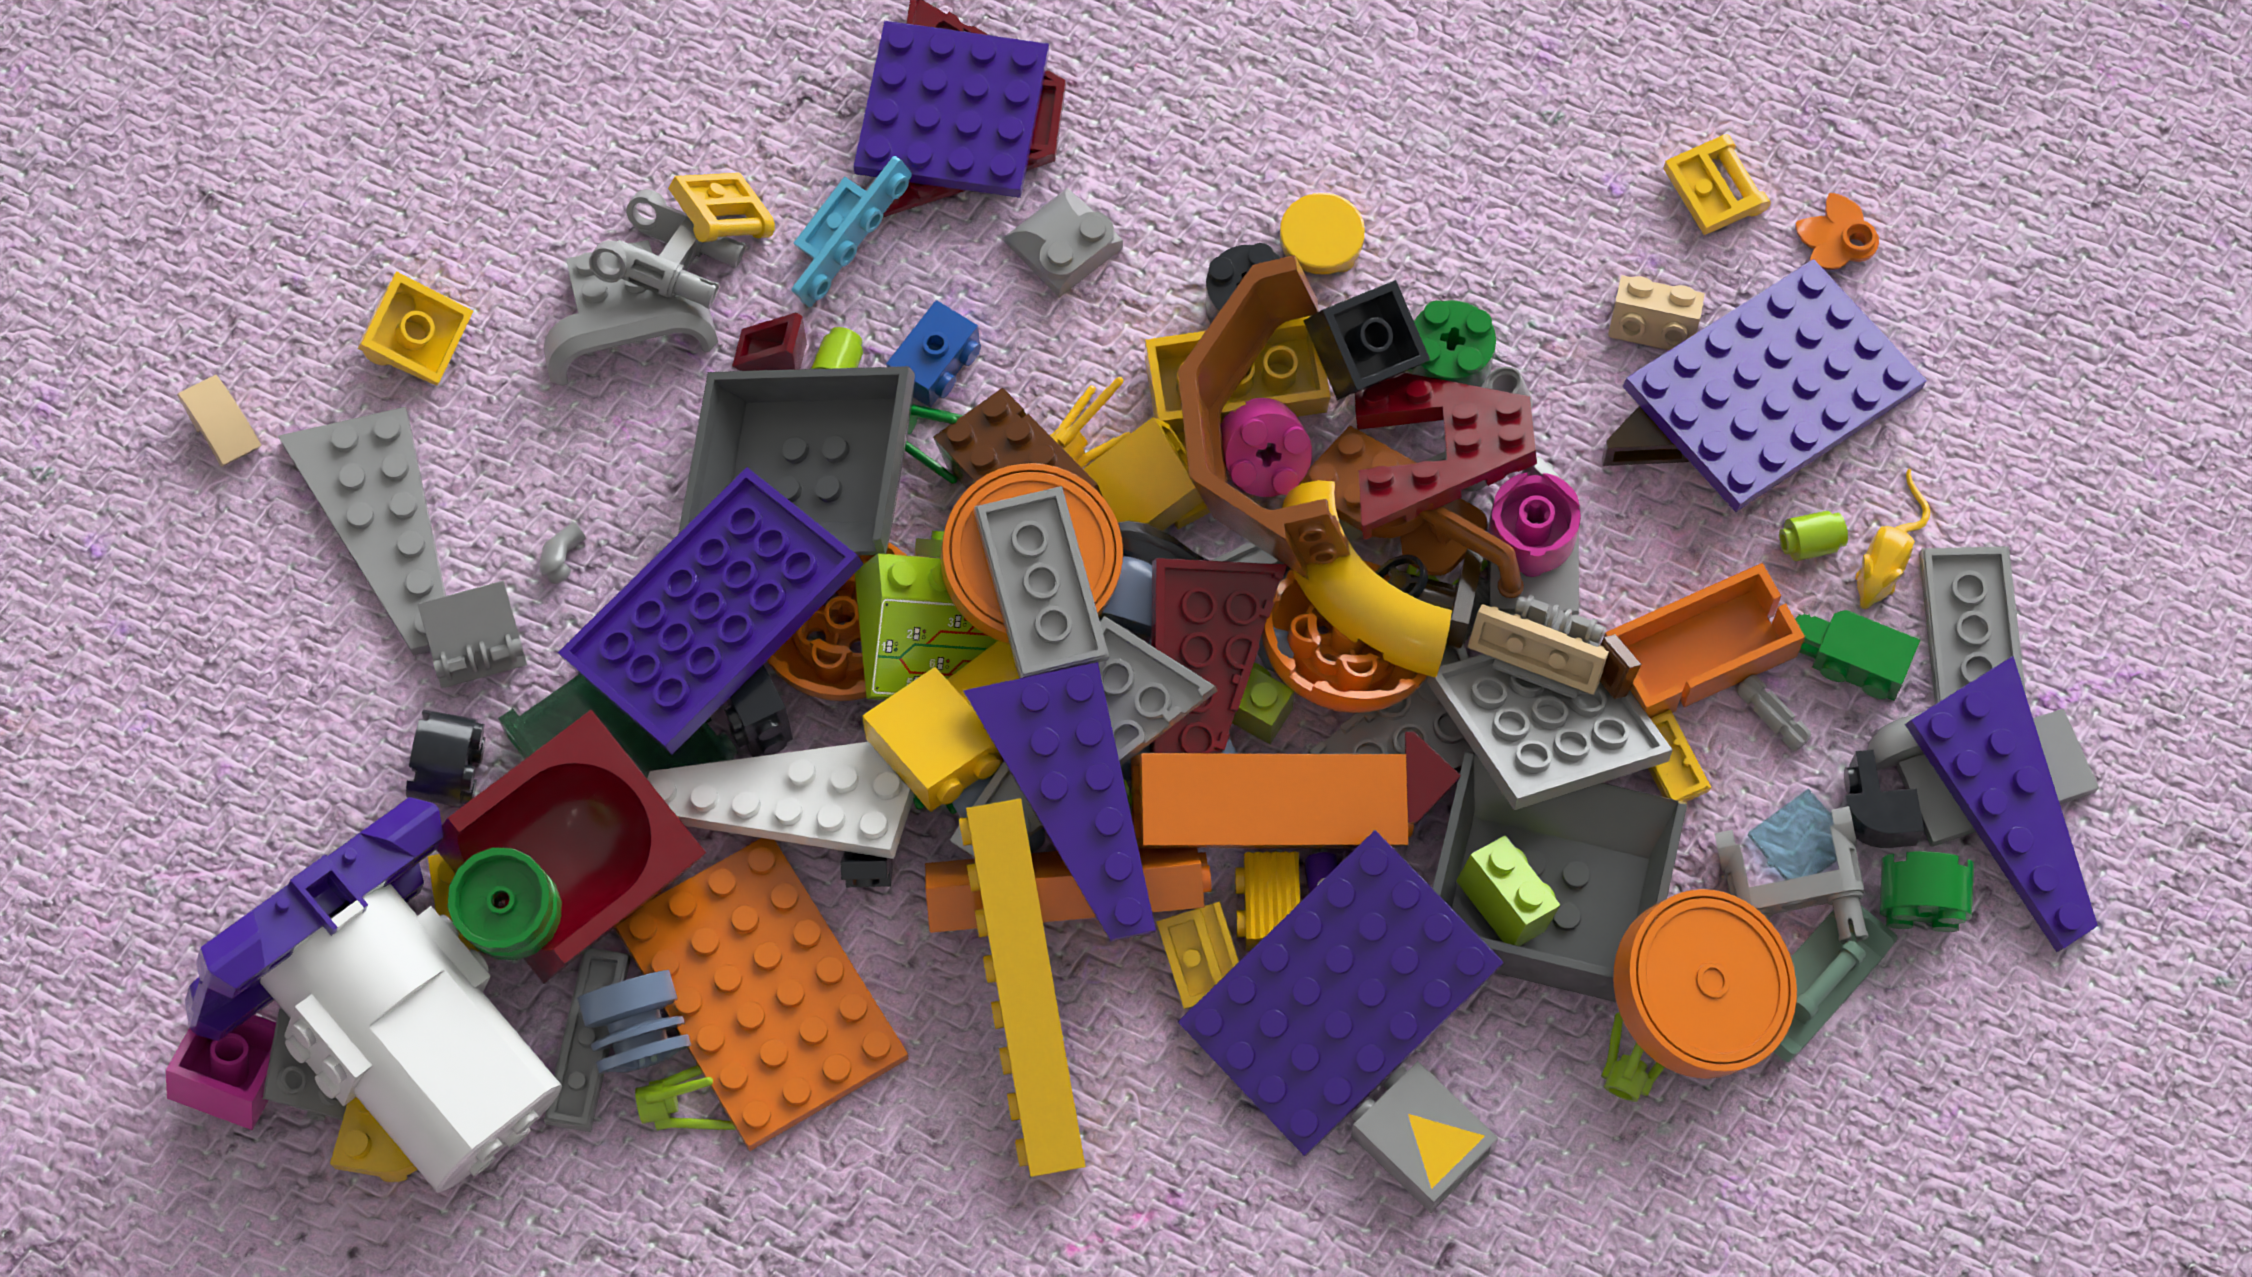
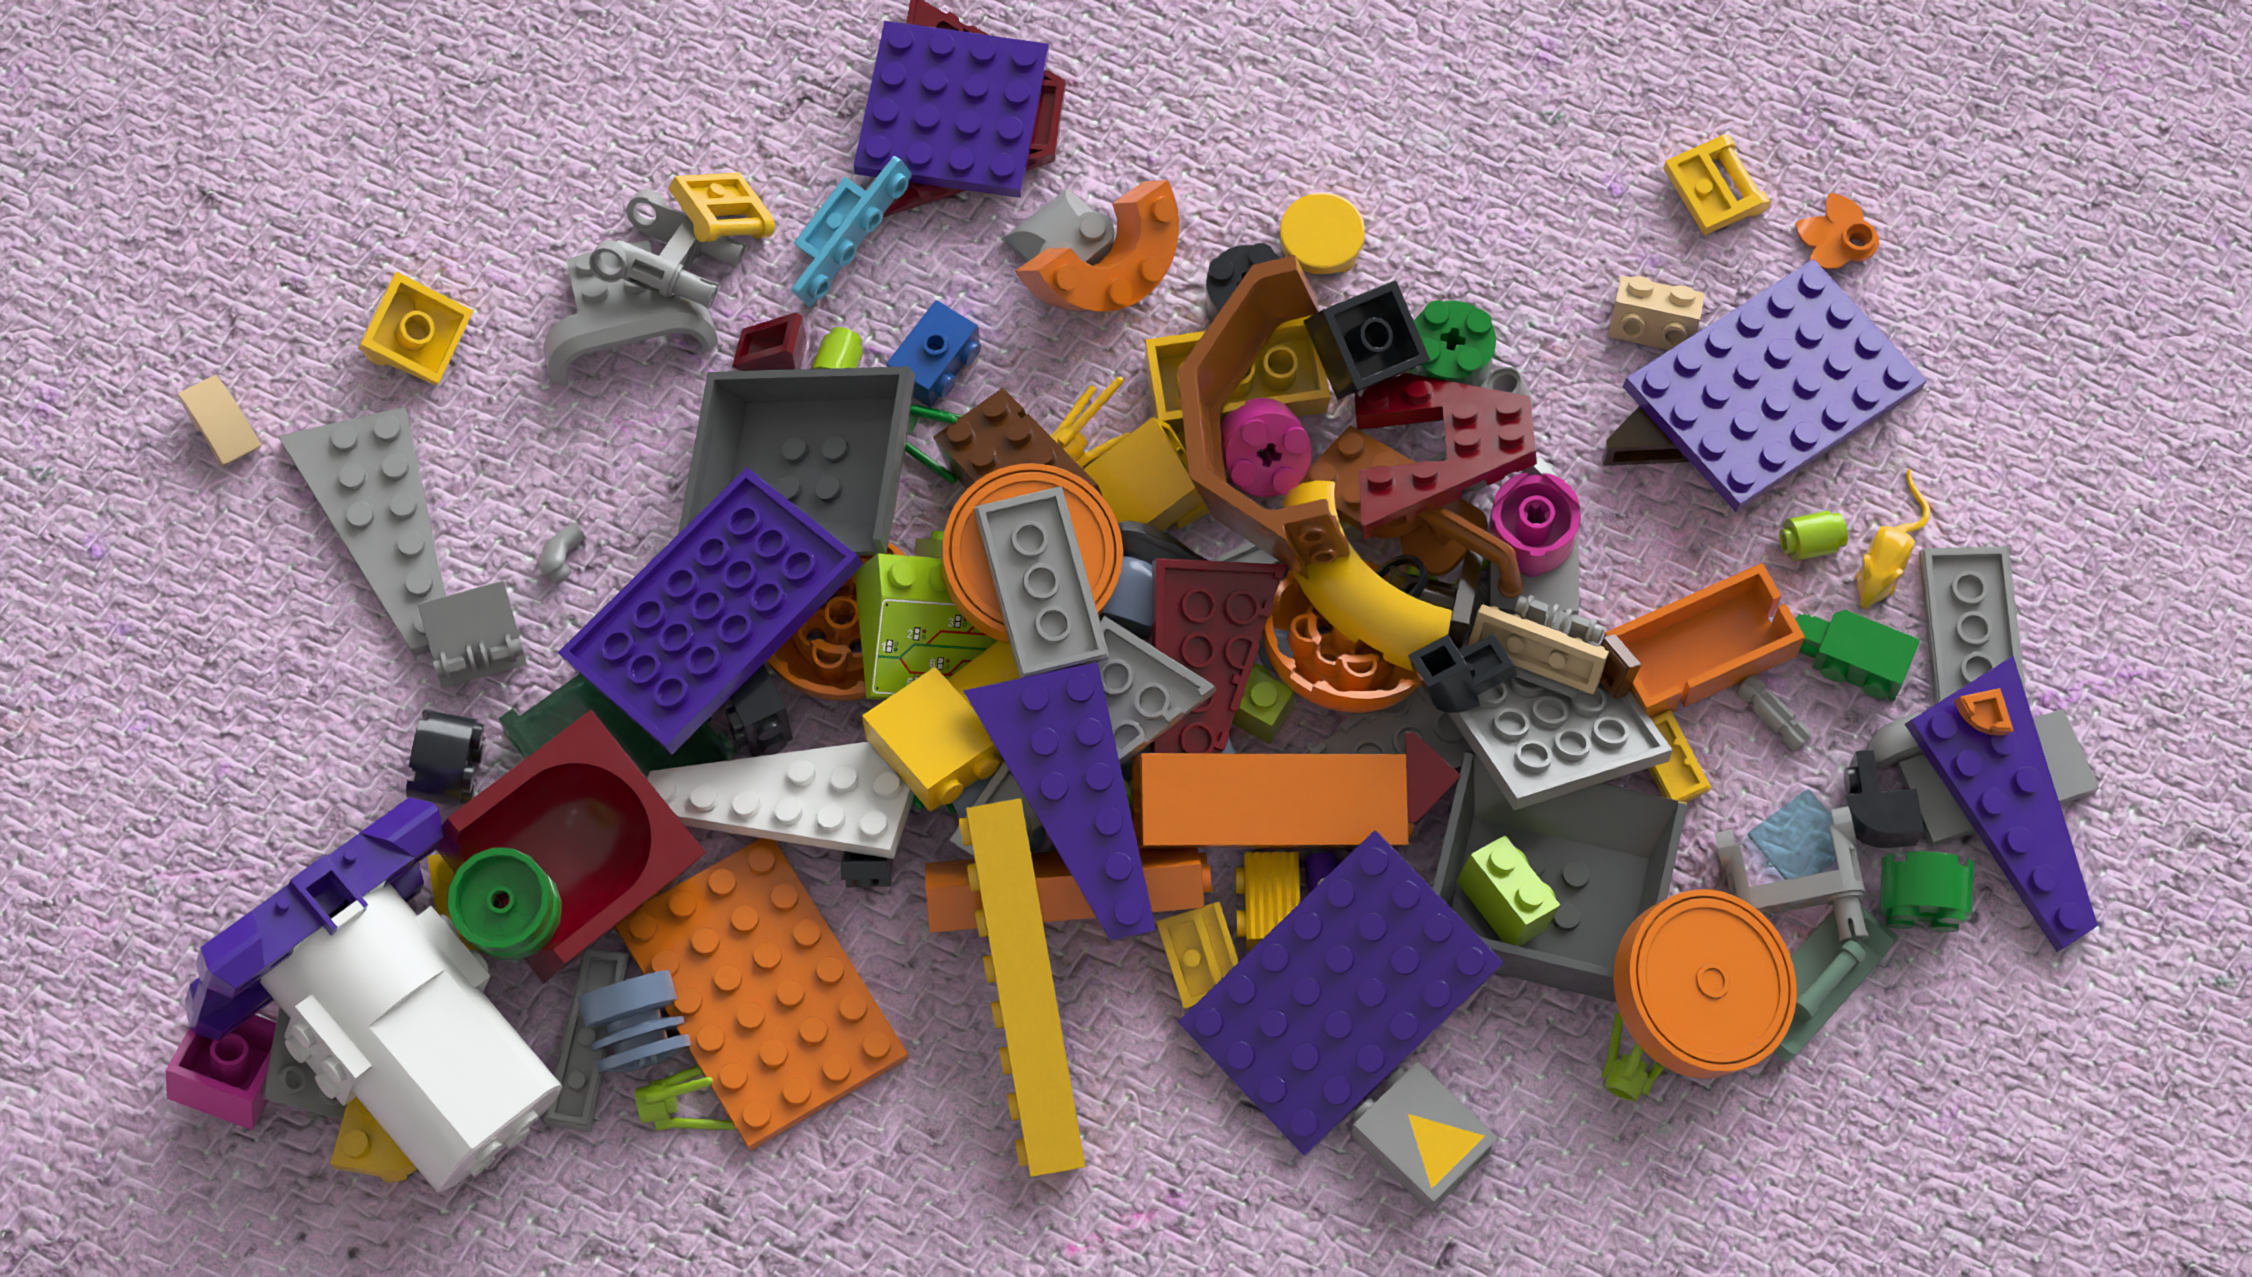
none -> orange brick [1015,180,1179,312]
none -> black brick [1408,634,1517,713]
none -> orange tile [1954,688,2014,736]

